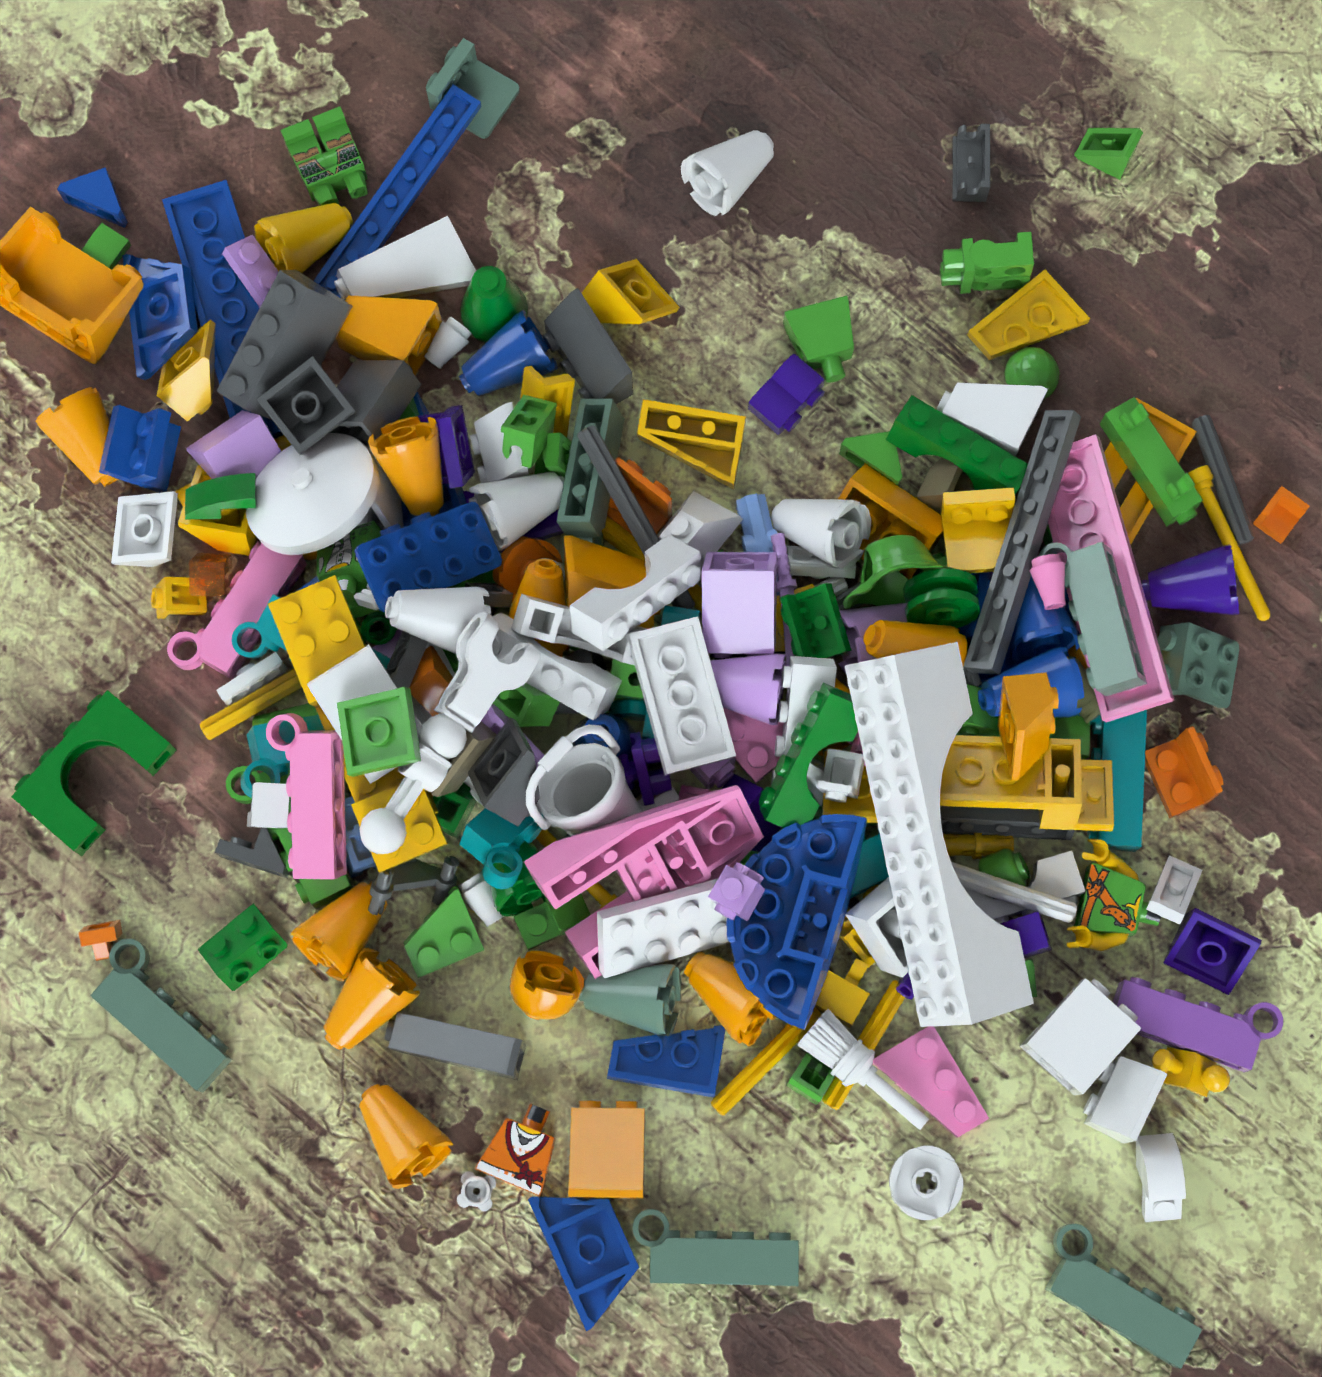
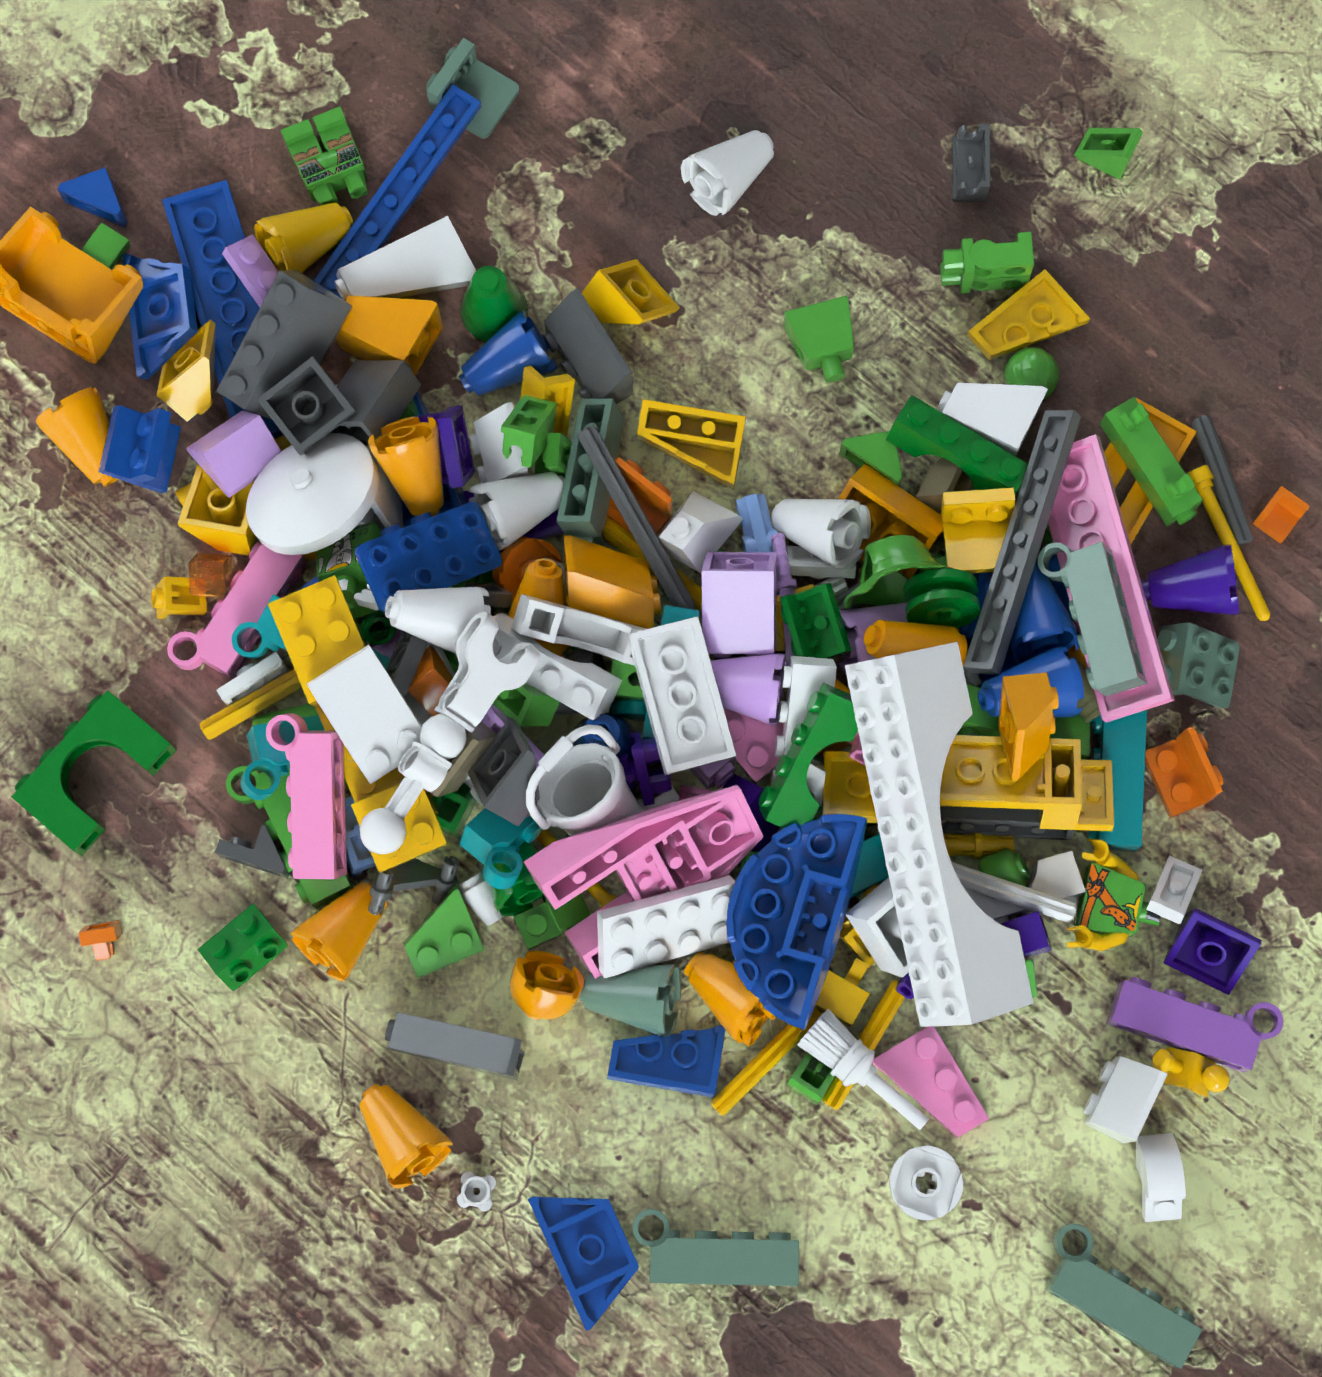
sand green hinge [90,938,232,1093] -> none
white slope [111,491,178,567] -> none
green slope [185,473,256,520] -> none
white panel [247,782,289,828] -> none
light orange cone [324,948,420,1050] -> none
bright green plate [337,687,421,777] -> none
white cone [424,317,472,369] -> none
torso [475,1104,555,1197] -> none
light orange slope [568,1101,645,1199] -> none
white arch [570,535,701,651] -> none
lavender brick [708,862,765,921] -> none
dark purple brick [748,353,825,436] -> none
white bracket [816,749,865,803] -> none
white slope [1020,978,1141,1095] -> none
bright pink cone [1029,554,1066,610] -> none

